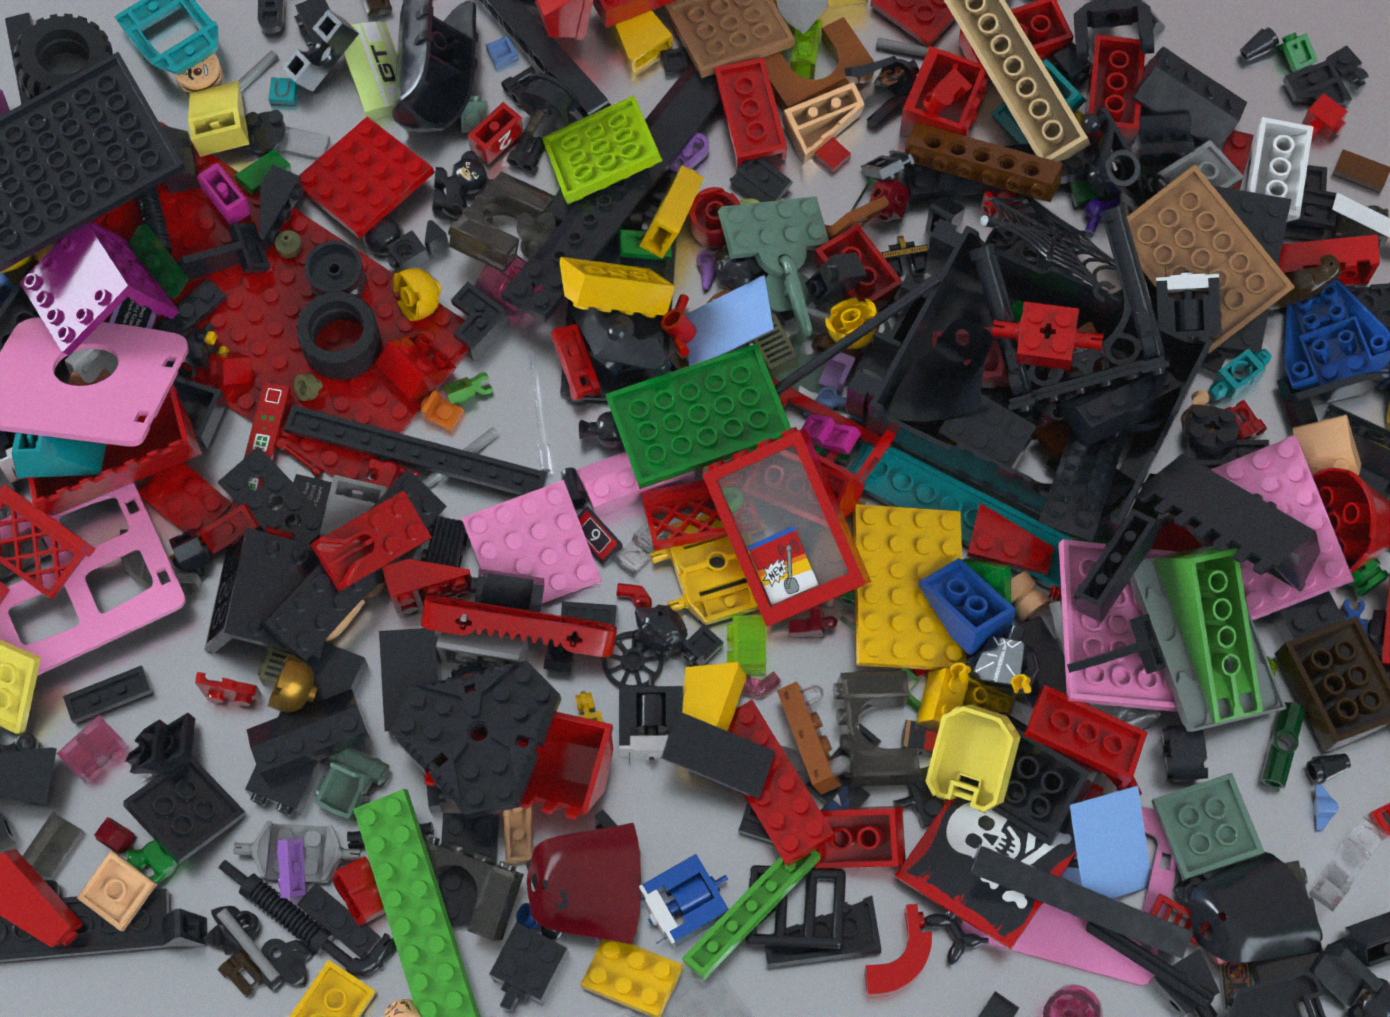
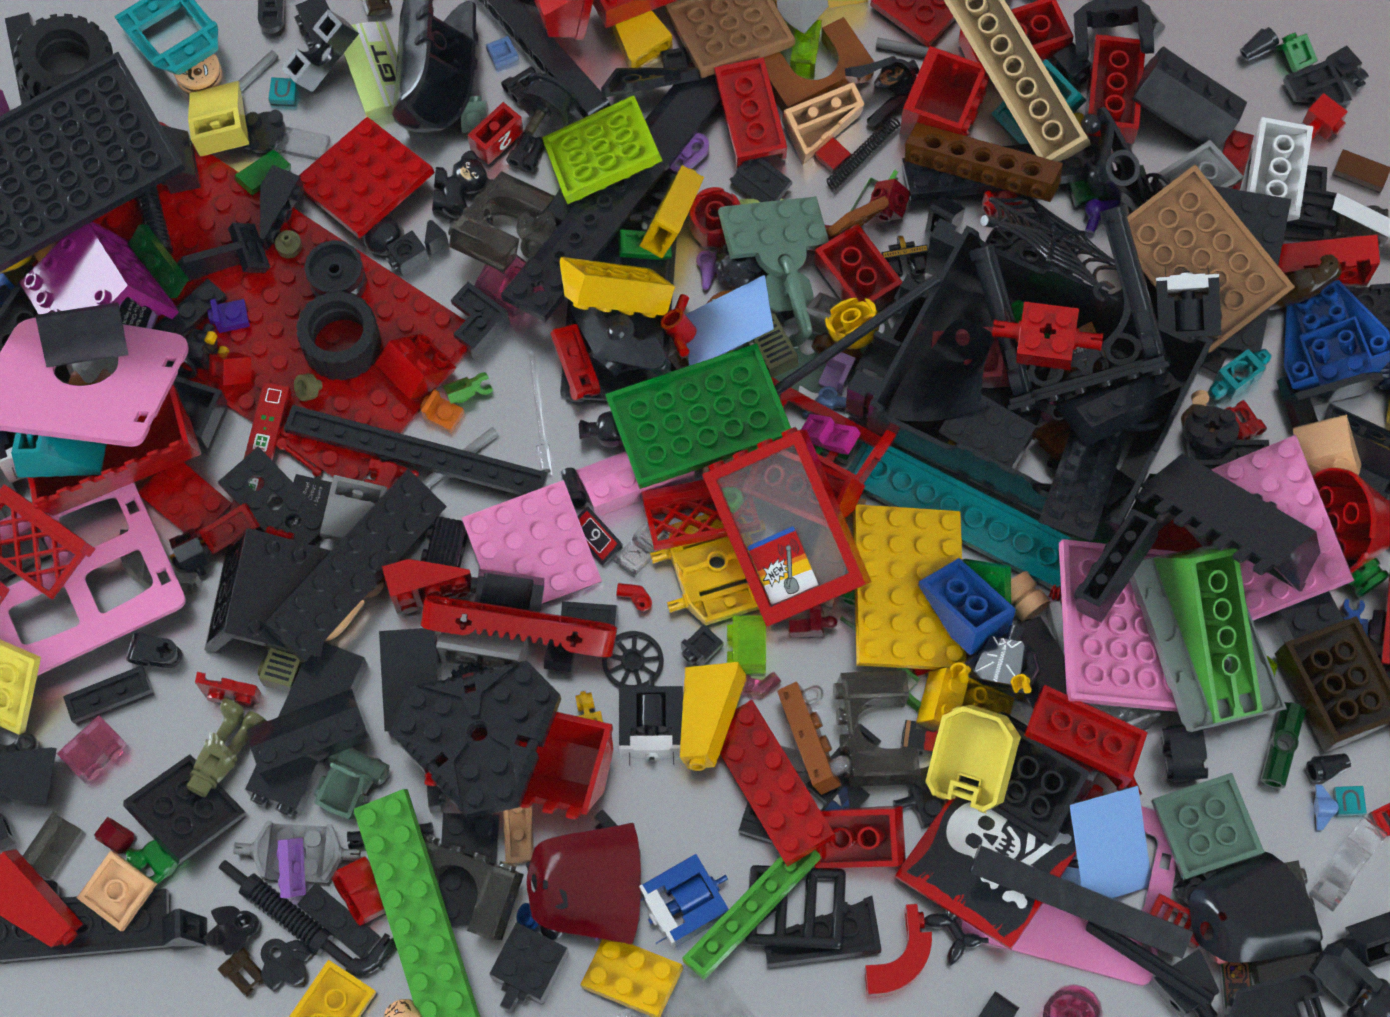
black plate [125,713,196,774] -> none
dark pink brick [197,163,251,225] -> none
light grey bar [217,908,280,982] -> none
pearl gold cylinder [267,654,318,713] -> none
red plate [310,491,432,592] -> none
yellow cylinder [393,268,441,321] -> none
black animal [632,604,688,657] -> none
black piece [660,711,775,799] -> none
black slope [805,252,867,306] -> none
black plate [860,150,915,181] -> none
red leg [923,67,972,115] -> none
red wing [967,503,1054,576] -> none
black piece [1067,614,1166,674] -> none
black bracket [1139,113,1194,166] -> none
none -> black tile [36,302,128,368]
none -> black piece [126,633,183,669]
none -> olive piece [186,698,267,797]
none -> dark purple bracket [207,299,250,333]
none -> black wing [601,68,701,97]
none -> black piece [826,117,901,191]
none -> teal tile [1333,786,1367,817]

